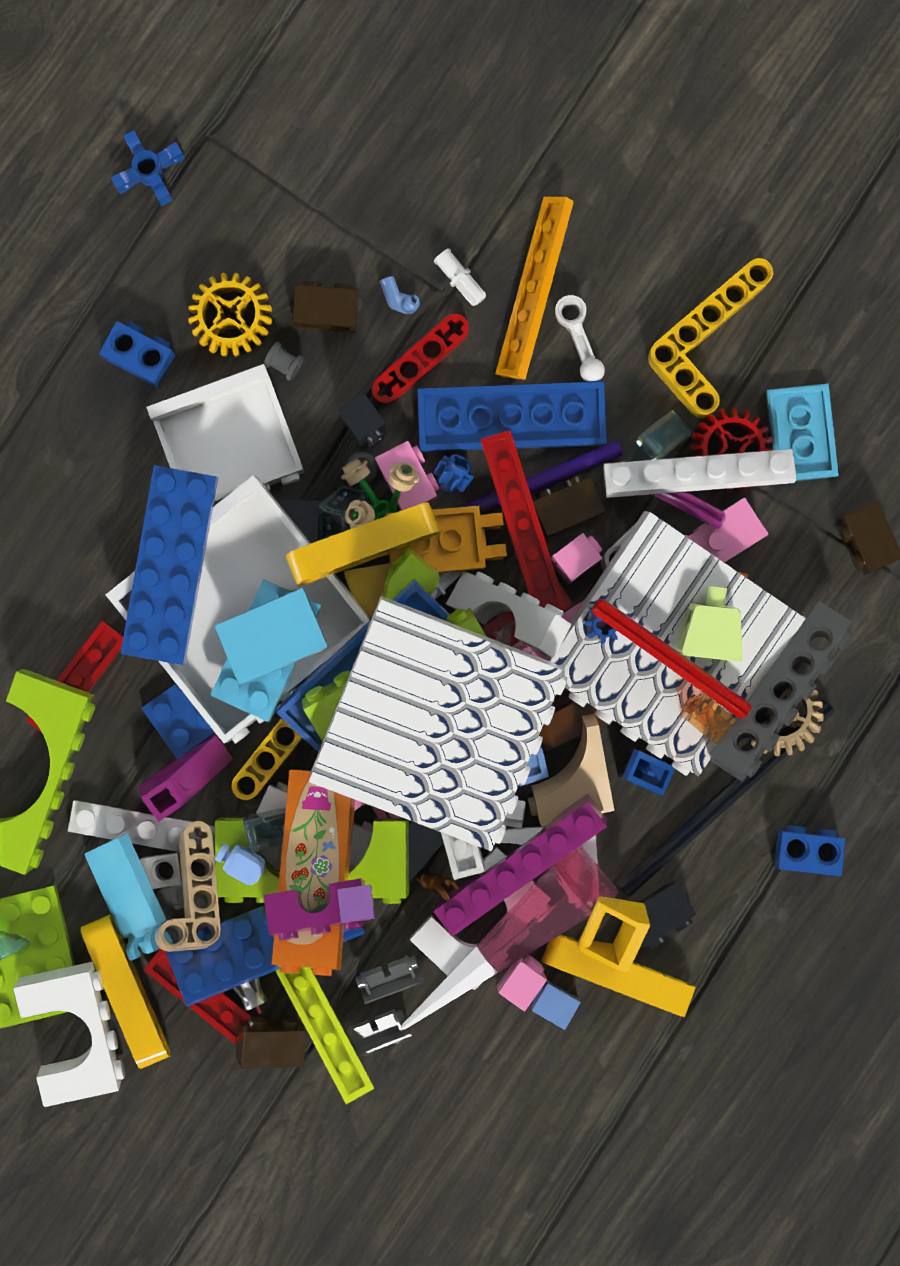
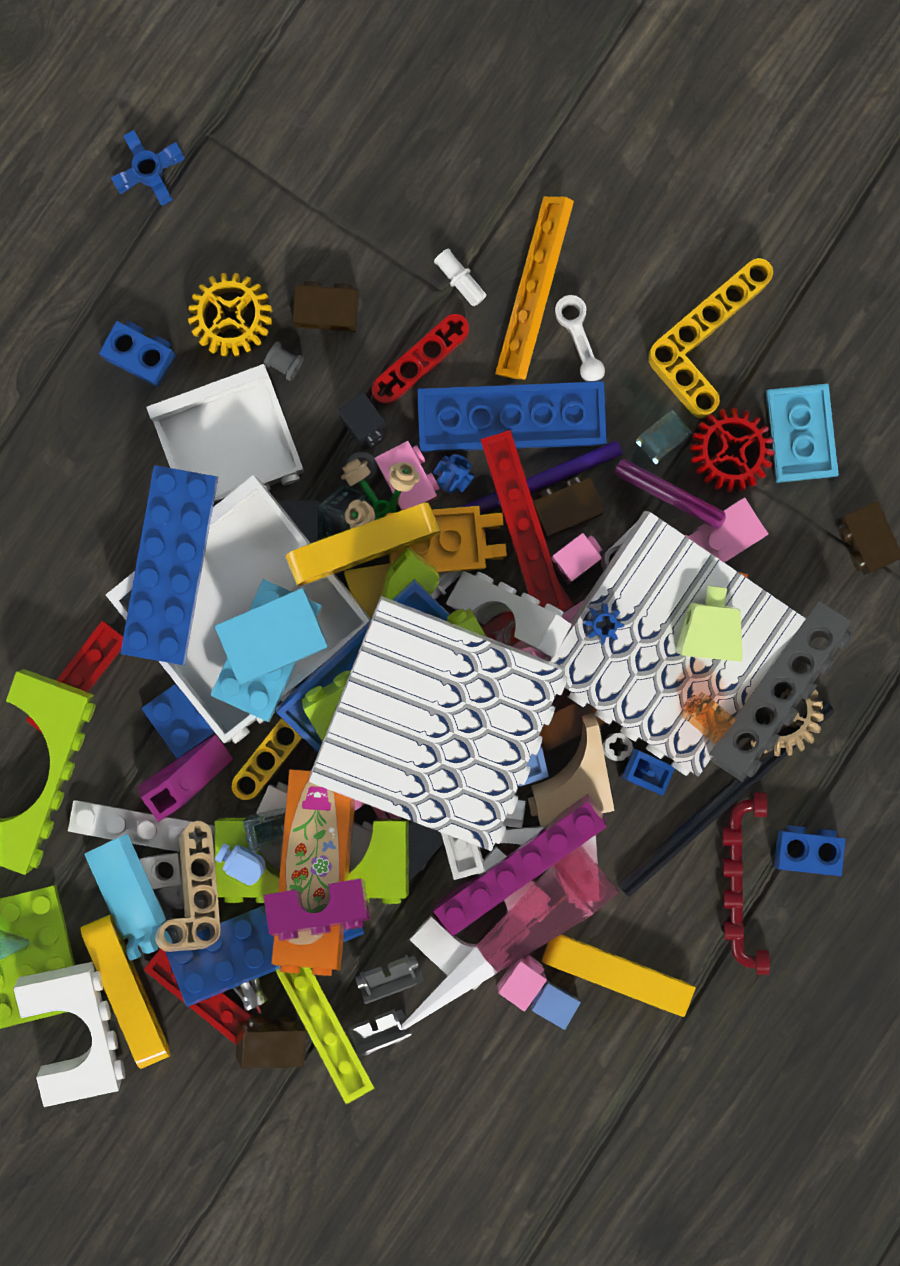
medium lavender tile [337,885,376,923] -> none
medium blue arm [379,276,420,314] -> none
reddish brown piece [415,869,460,901] -> none
yellow tile [577,896,650,972] -> none
red axle [592,599,752,718] -> none
white plate [603,449,796,498] -> none
black brick [638,880,697,949] -> none
none -> white bush [602,733,633,761]
none -> dark red bar [723,792,770,975]

